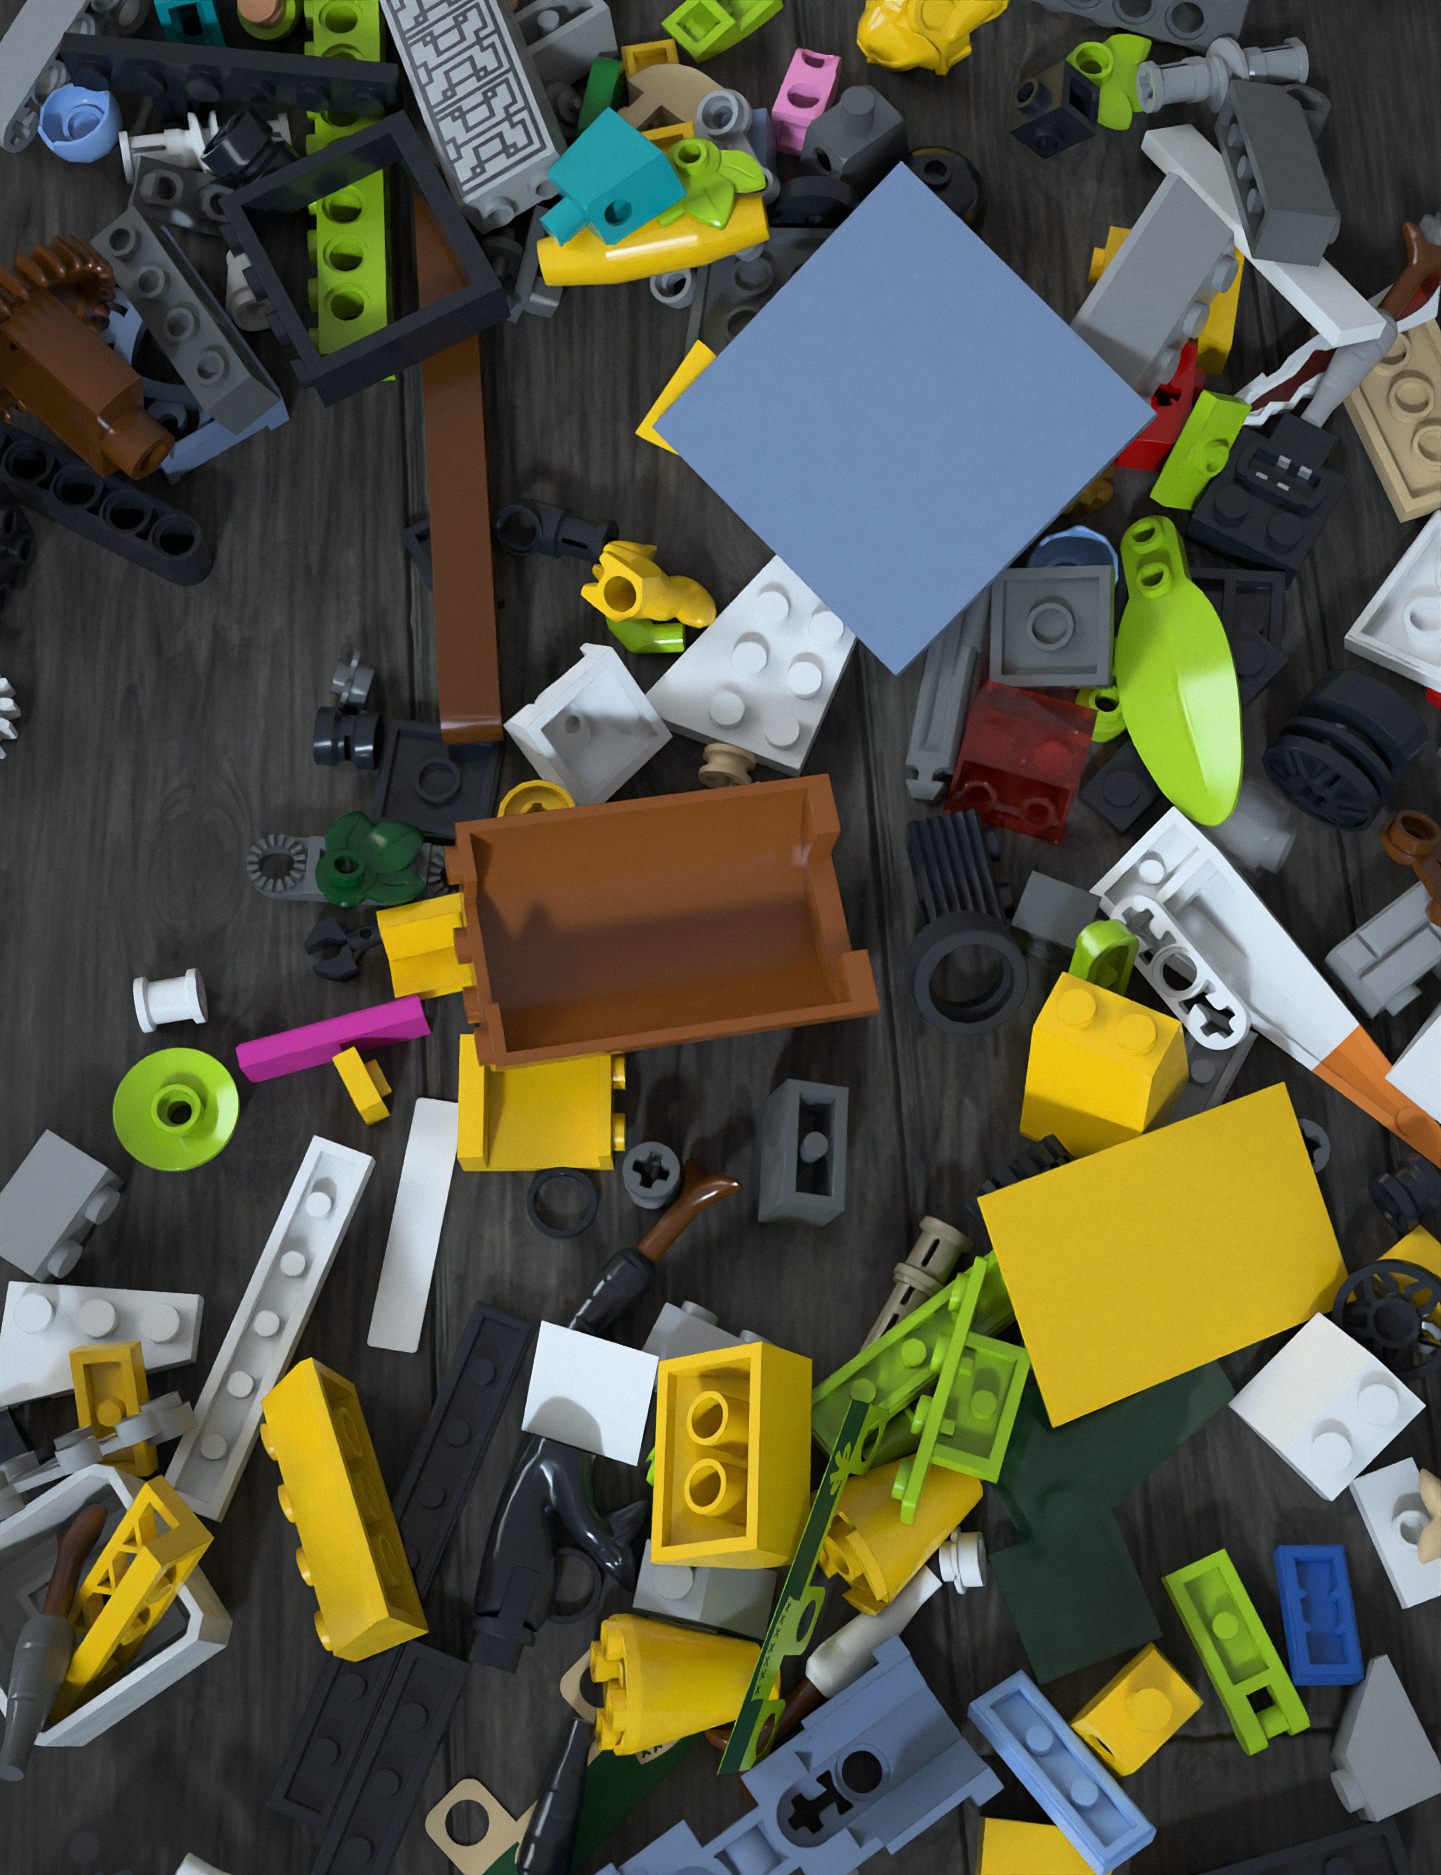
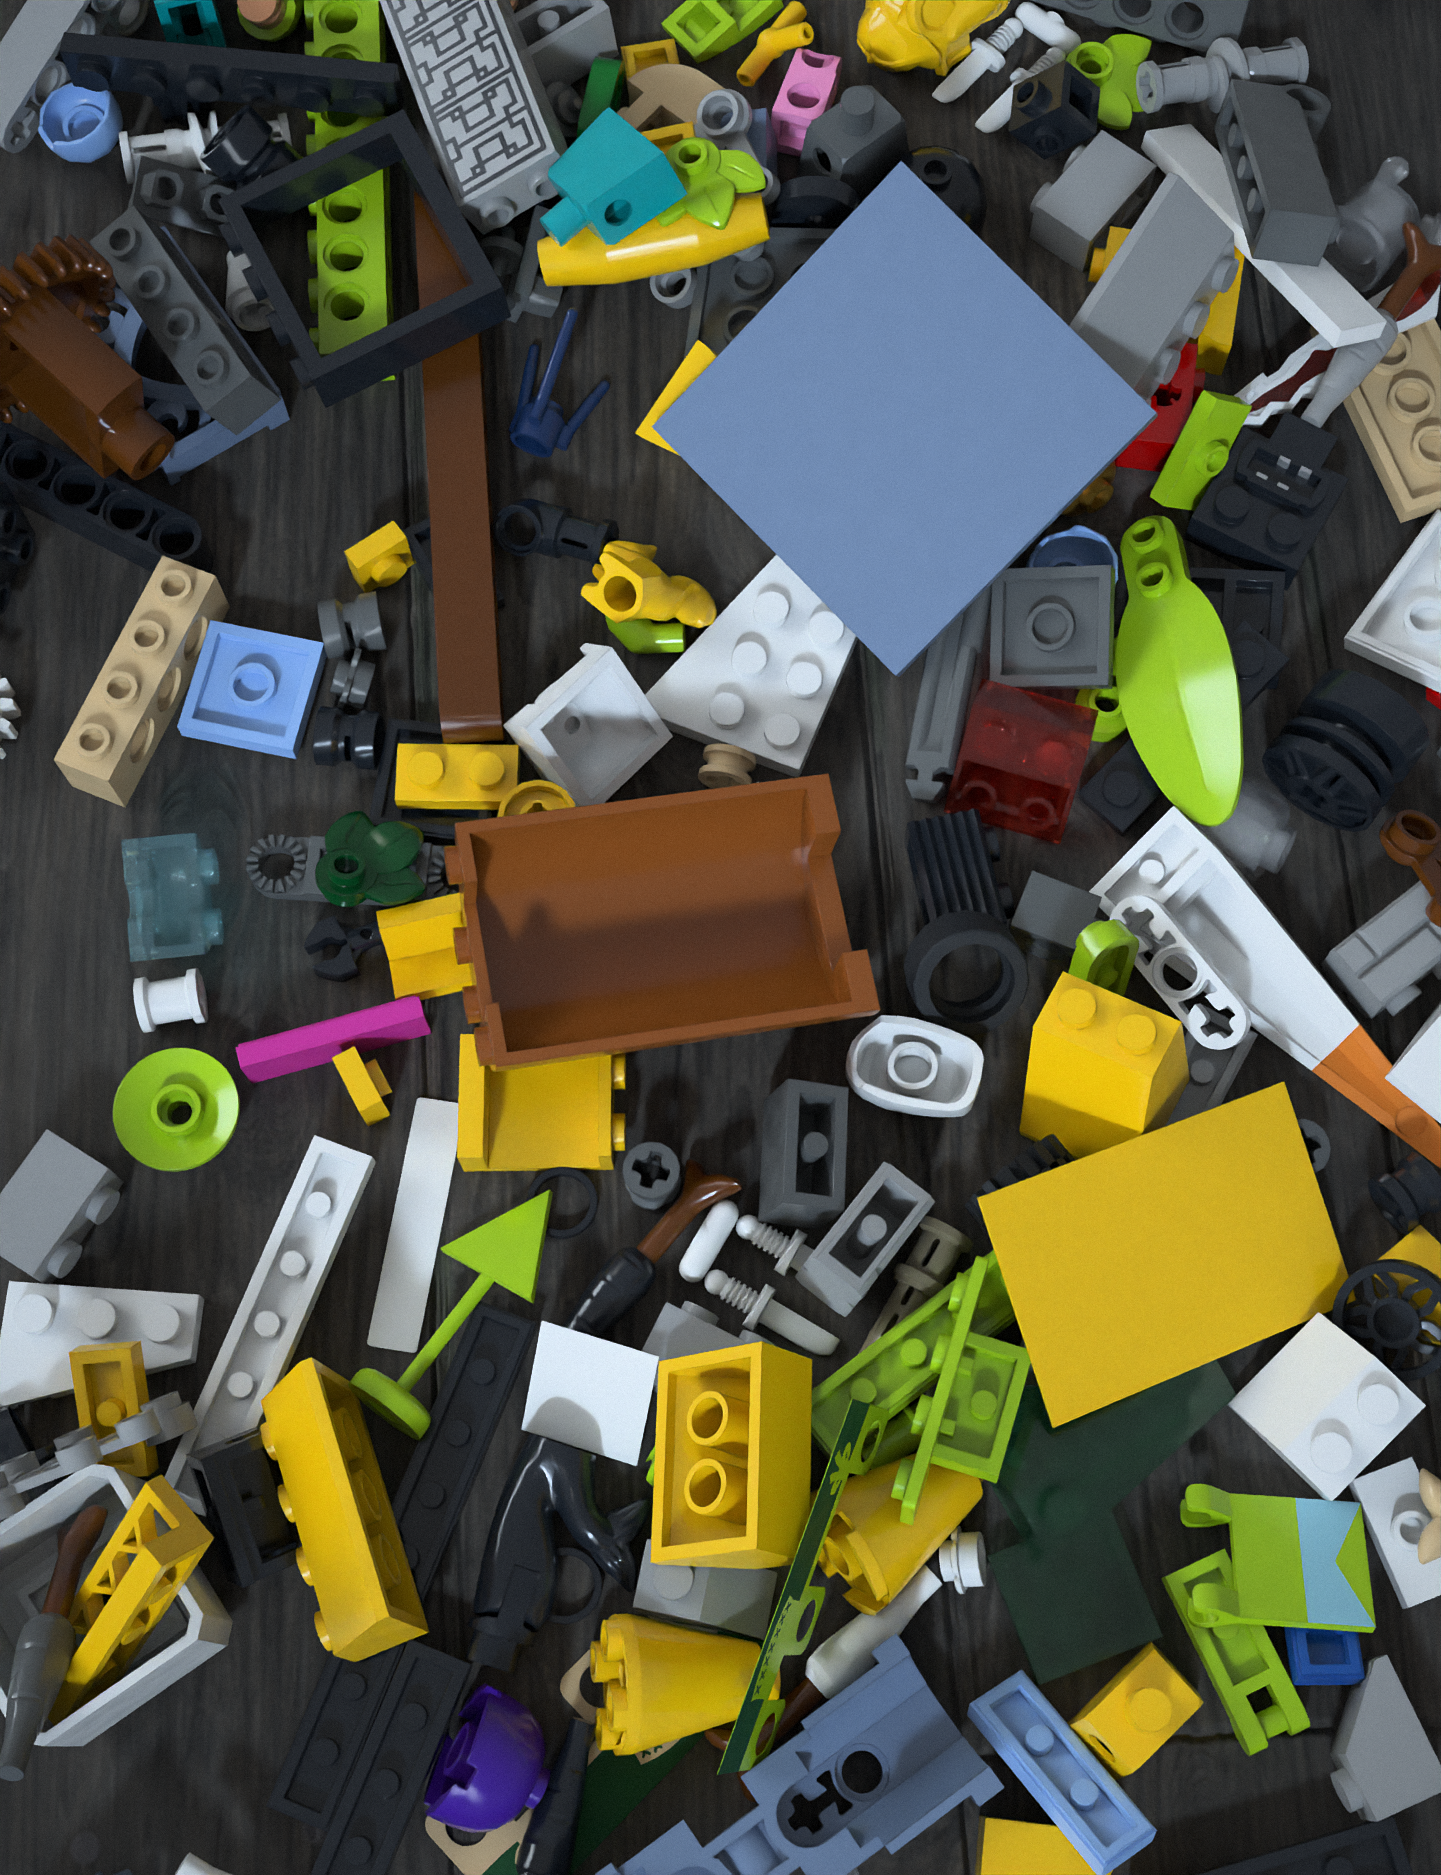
none -> tan brick [54,555,230,808]
none -> clear light blue cylinder [121,832,224,962]
none -> light blue plate [177,620,327,759]
none -> black hinge [186,1428,298,1588]
none -> dark grey wheel [317,591,388,659]
none -> yellow plate [344,520,414,593]
none -> lime piece [348,1189,553,1440]
none -> yellow plate [395,744,520,810]
none -> dark purple cylinder [424,1683,550,1833]
none -> dark blue plant [508,308,610,458]
none -> white piece [679,1199,869,1356]
none -> yellow piece [736,1,814,87]
none -> light grey brick [795,1162,935,1317]
none -> white piece [845,1015,984,1117]
none -> white piece [932,2,1081,133]
none -> light grey brick [1029,130,1157,273]
none -> lime flag [1179,1484,1376,1633]
none -> clear hat [1323,156,1421,292]

